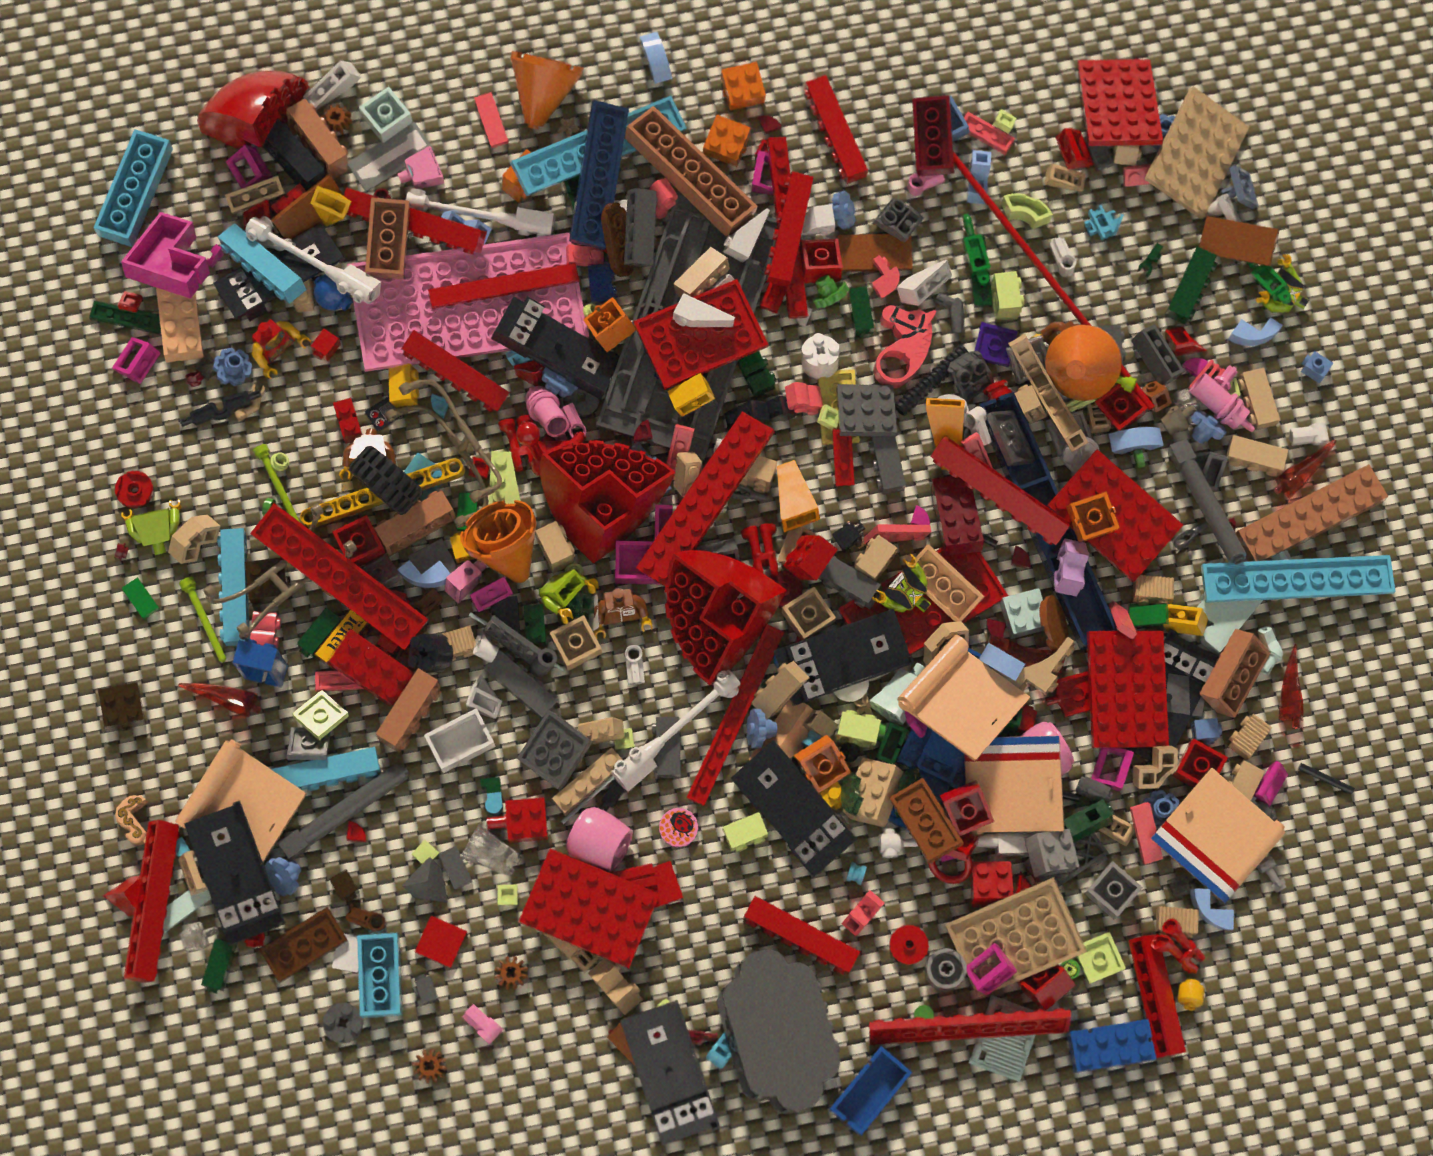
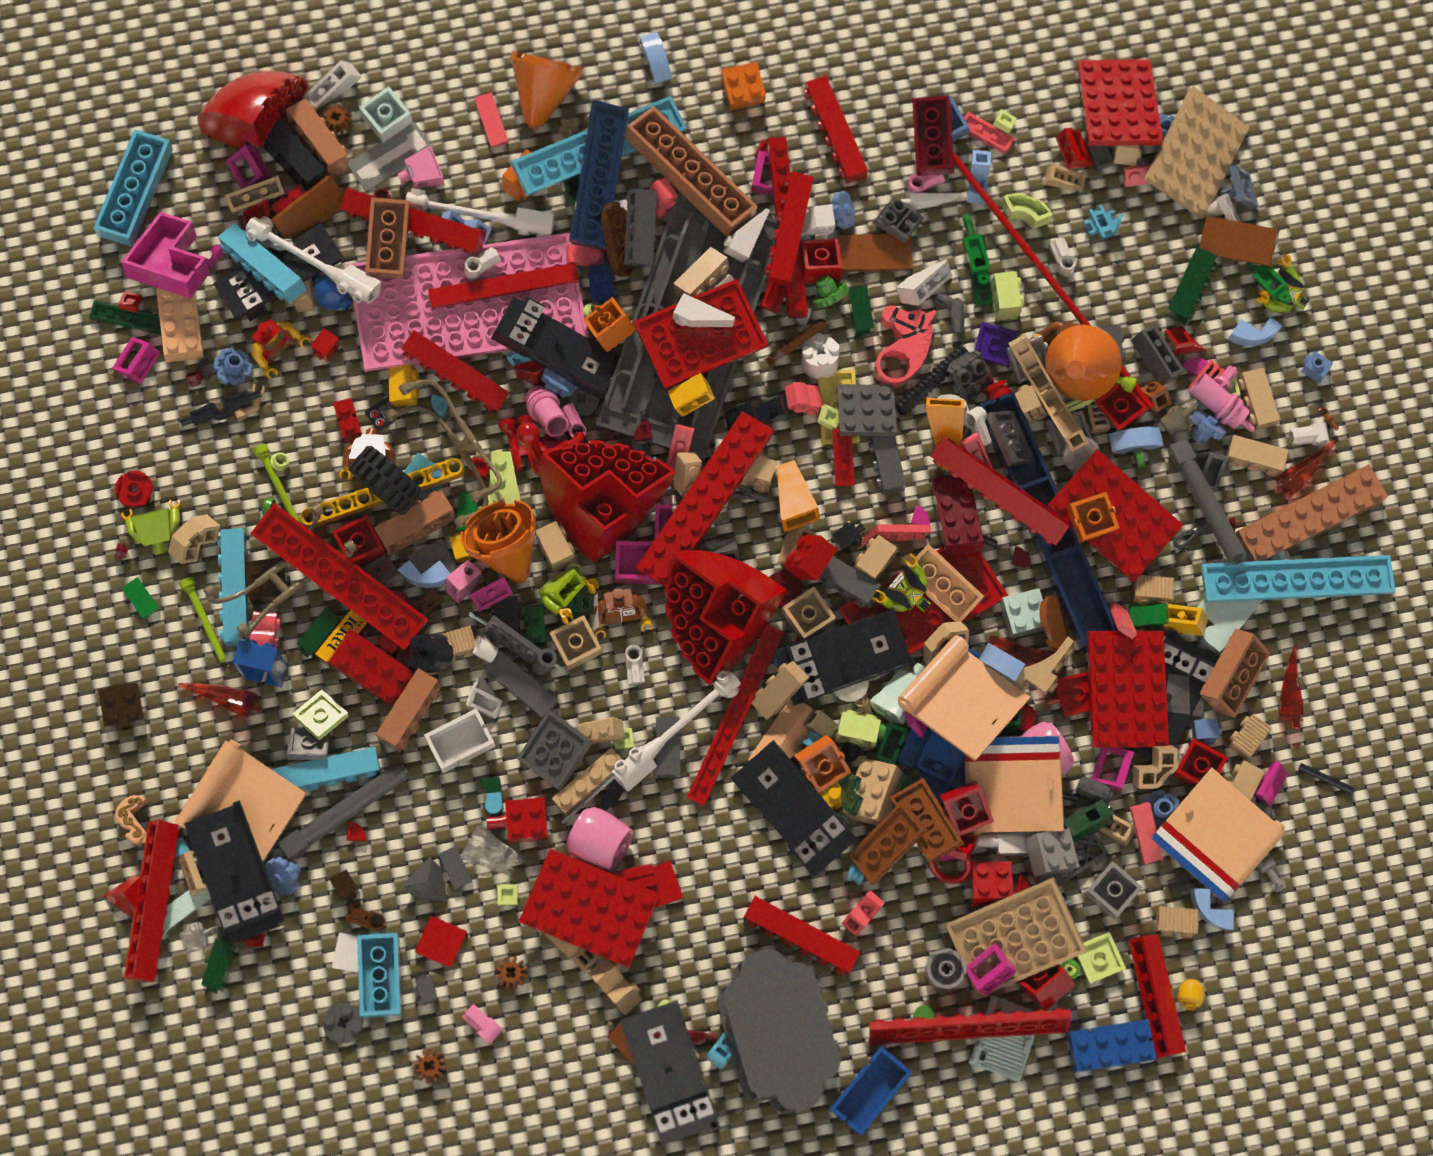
reddish brown tile [259,907,348,984] -> none
yellow slope [310,186,351,227] -> none
coral tile [315,670,364,692] -> none
yellowish green tile [412,840,439,864] -> none
tile [659,808,698,847] -> none
orange brick [703,115,751,167] -> none
yellowish green brick [722,812,768,852] -> none
dark green piece [738,351,777,398] -> none
red piece [741,523,778,577] -> none
medium blue plant [746,709,777,749] -> none
dark red tile [758,115,782,135] -> none
coral brick [871,255,900,300] -> none
red plate [889,925,929,965] -> none
dark red tile [986,618,1006,642] -> none
lavender brick [1054,539,1089,596] -> none
dark green plate [1137,243,1163,277] -> none
red piece [1151,918,1206,974] -> none
light aqua arm [1258,626,1283,675] -> none
none -> white piece [464,247,501,280]
none -> reddish brown tile [764,318,829,365]
none -> dark orange tile [848,801,928,885]
none -> white bar [901,192,963,210]
none -> dark orange hand [1317,407,1339,431]

